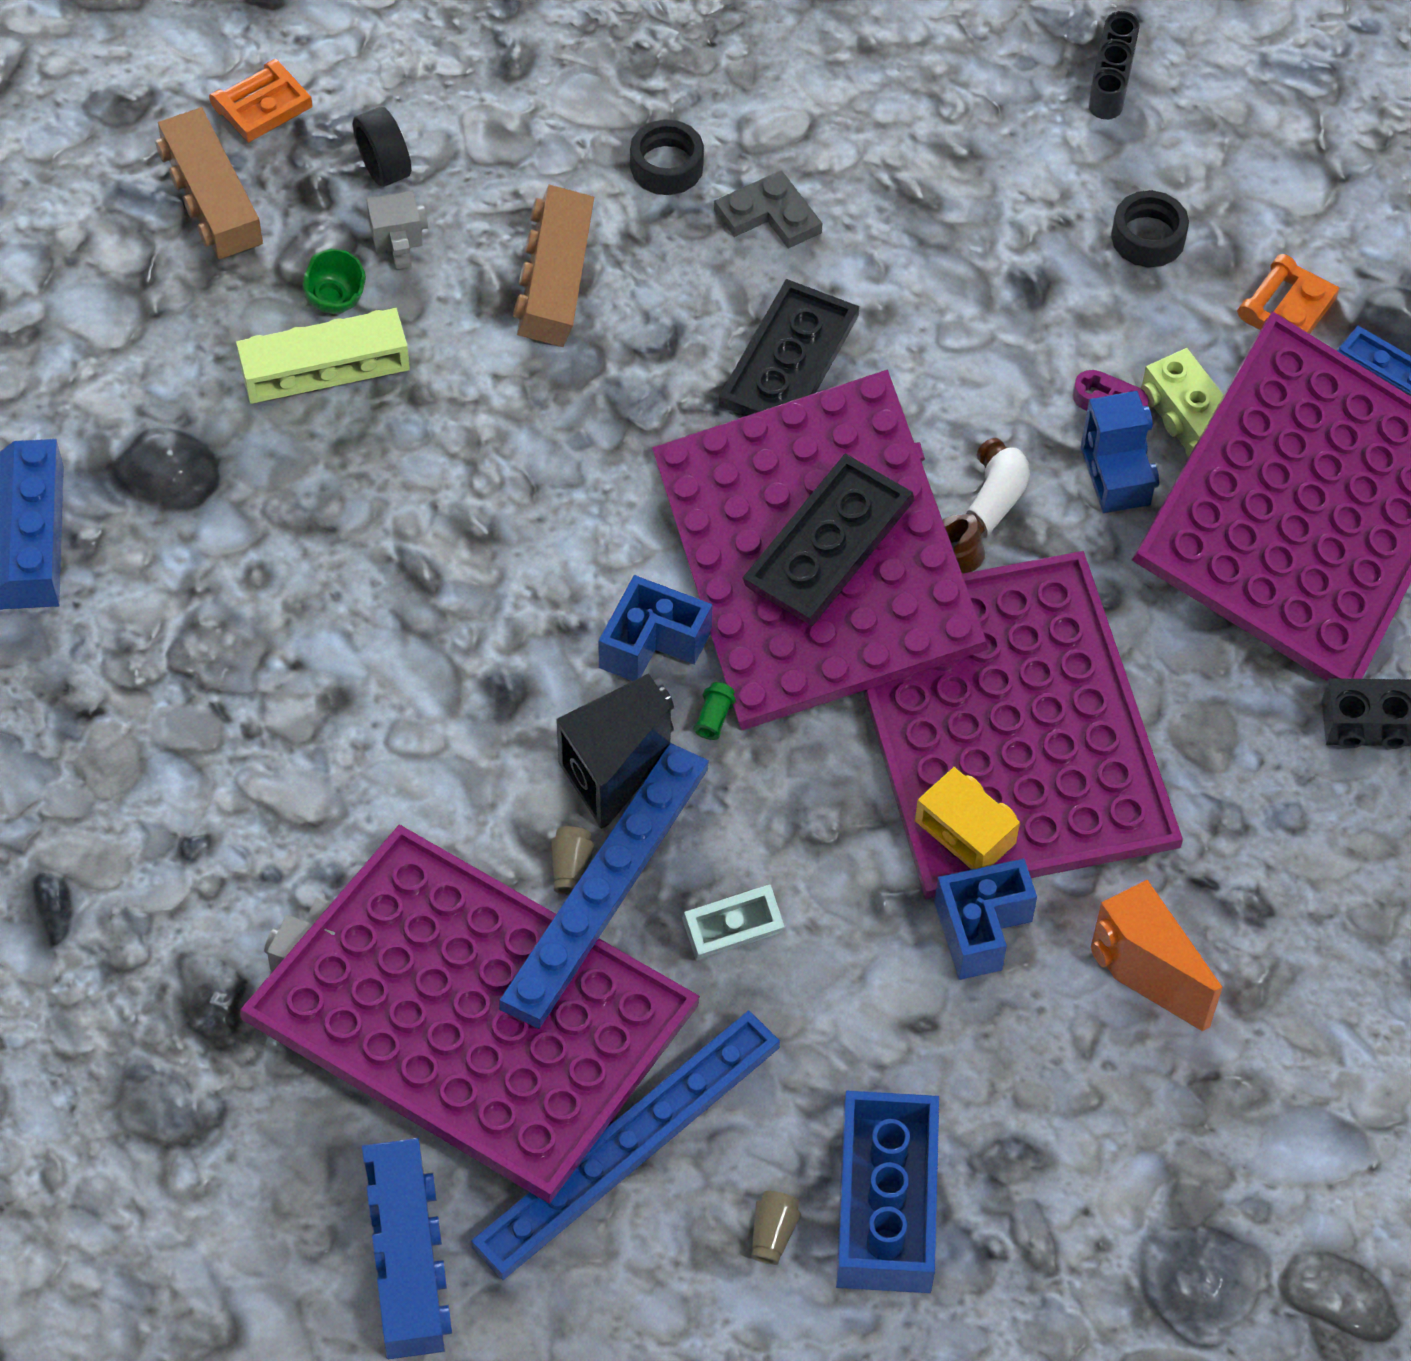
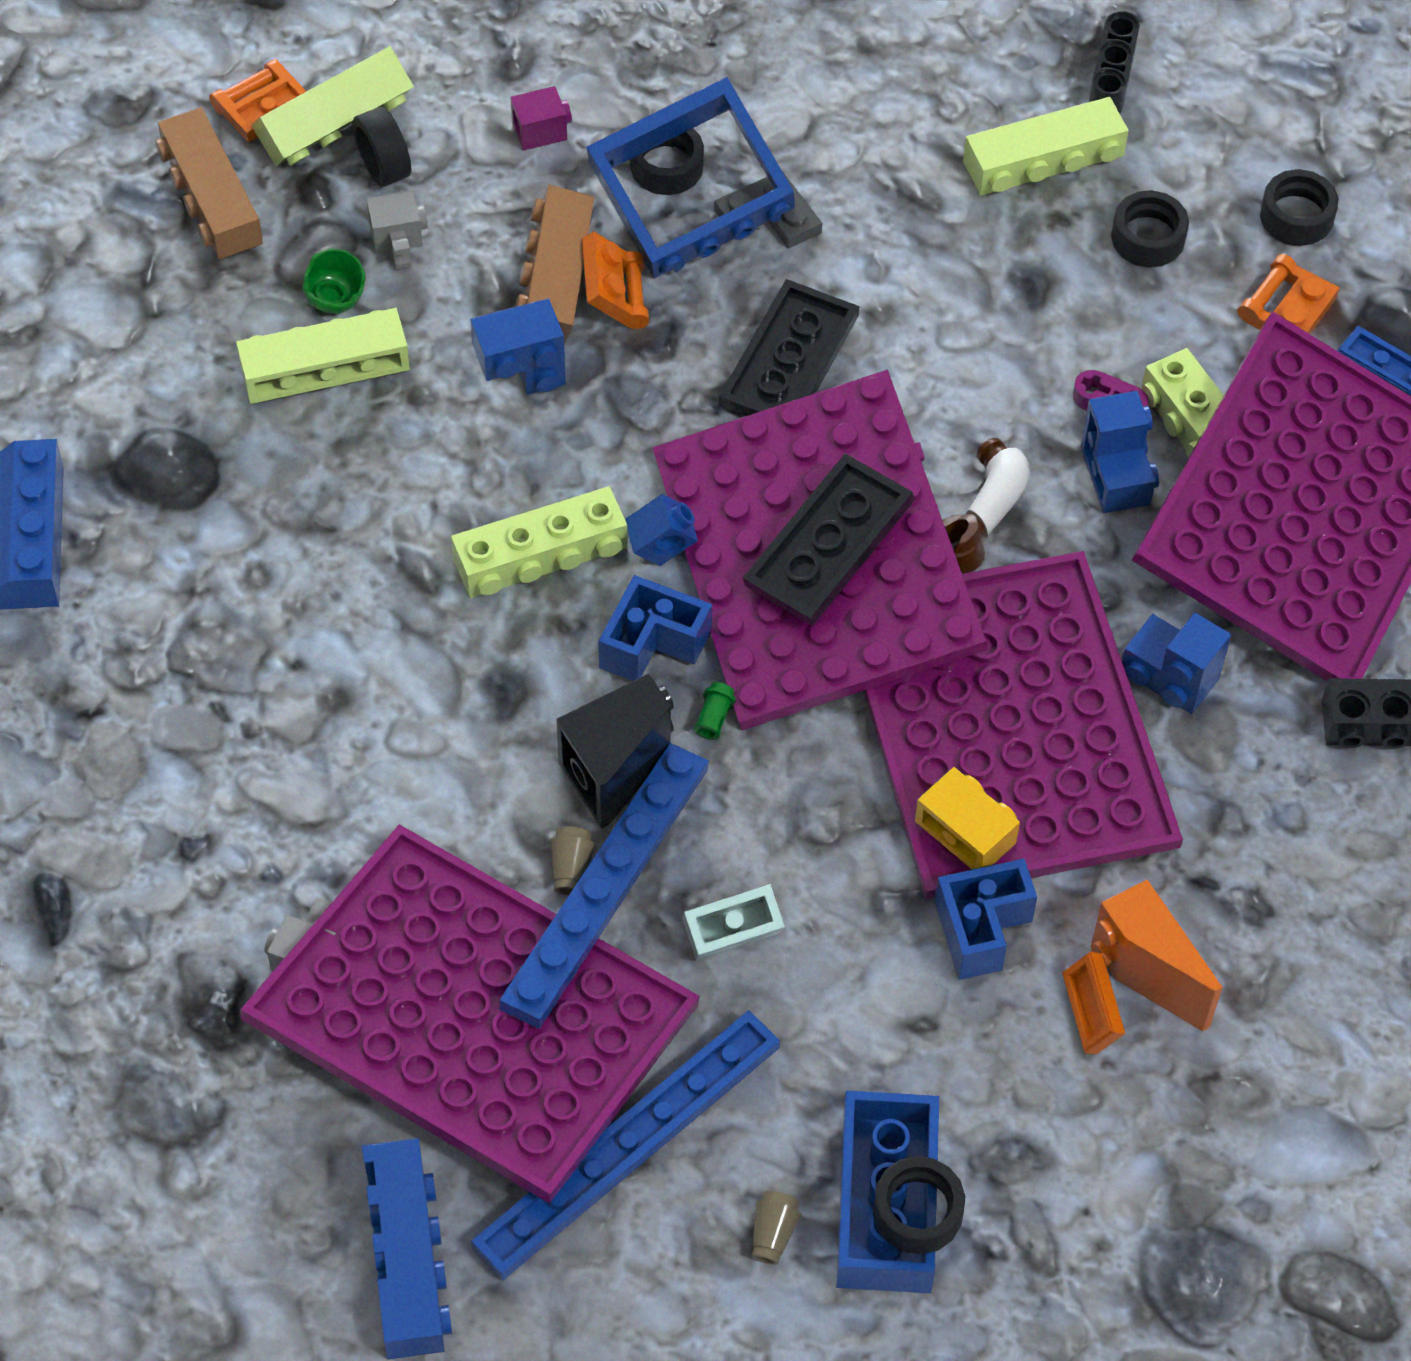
none -> yellowish green brick [251,46,414,167]
none -> yellowish green brick [451,486,628,598]
none -> blue brick [470,298,566,395]
none -> magenta brick [510,86,572,151]
none -> orange plate [582,231,649,329]
none -> blue window [586,77,795,279]
none -> blue brick [625,494,698,566]
none -> black tyre [873,1156,966,1254]
none -> yellowish green brick [963,97,1129,196]
none -> orange tile [1062,951,1125,1055]
none -> blue brick [1122,612,1231,714]
none -> black tyre [1260,169,1339,246]

